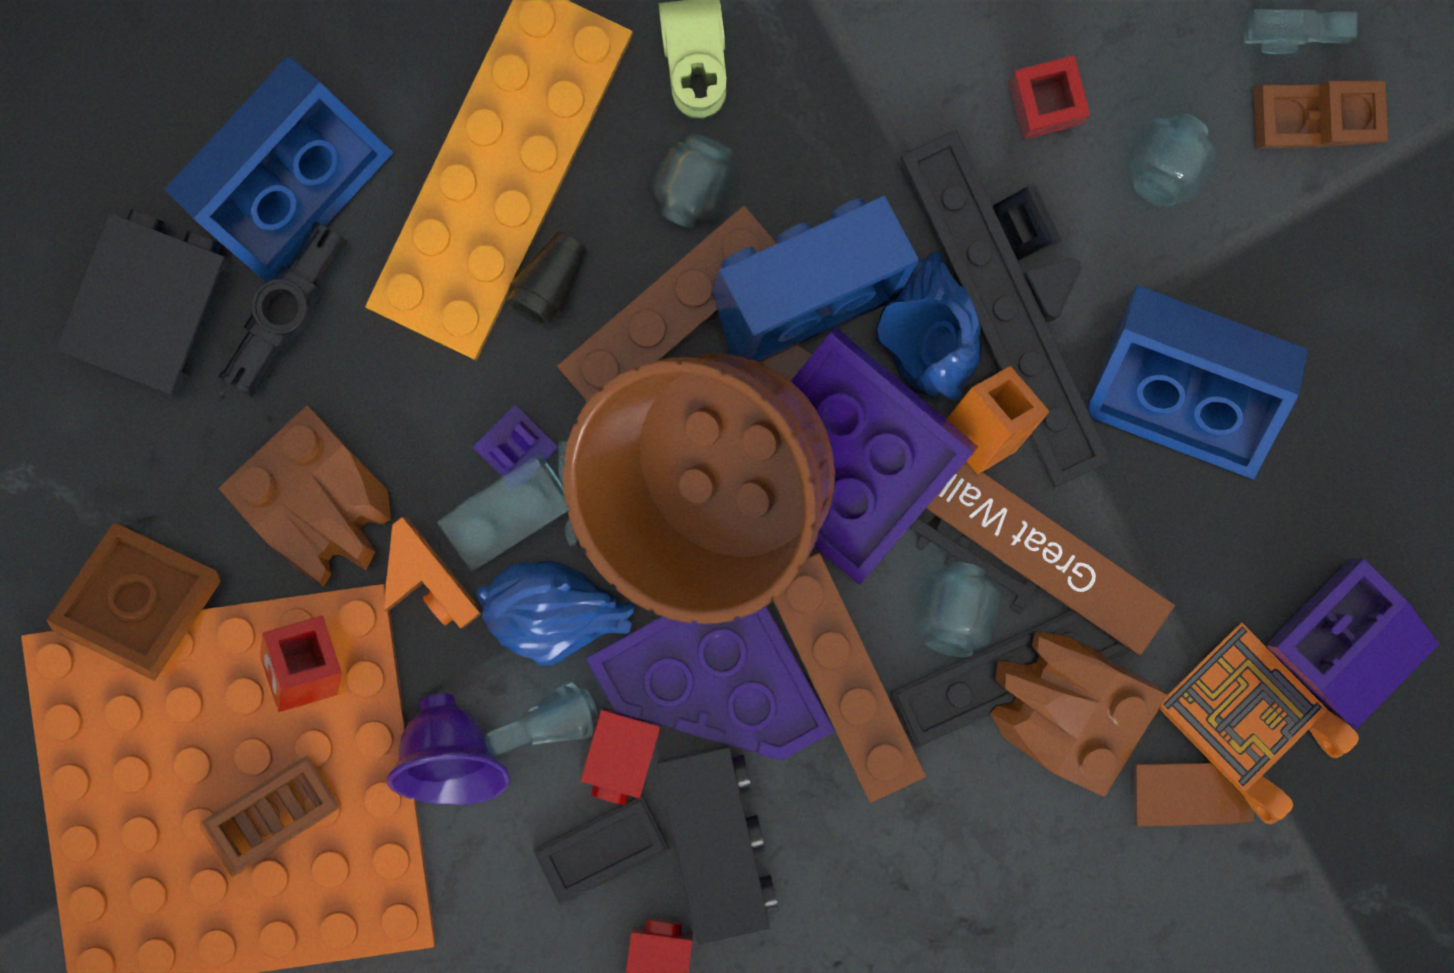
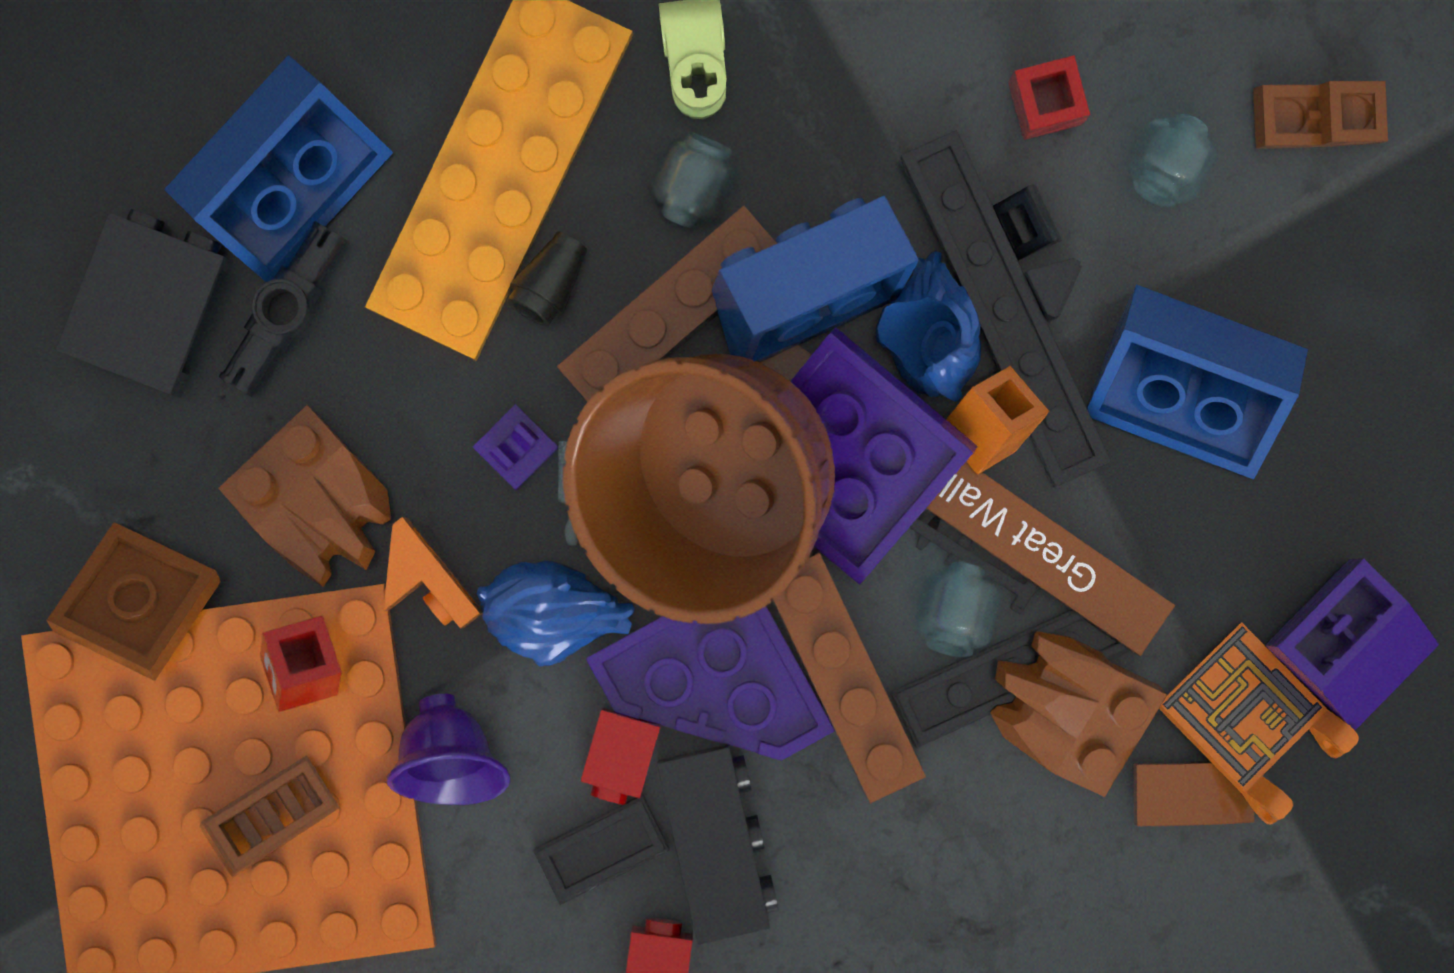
clear light blue plate [437,453,570,572] -> none
clear light blue cone [484,681,598,756] -> none
clear light blue plate [1245,9,1357,54] -> none

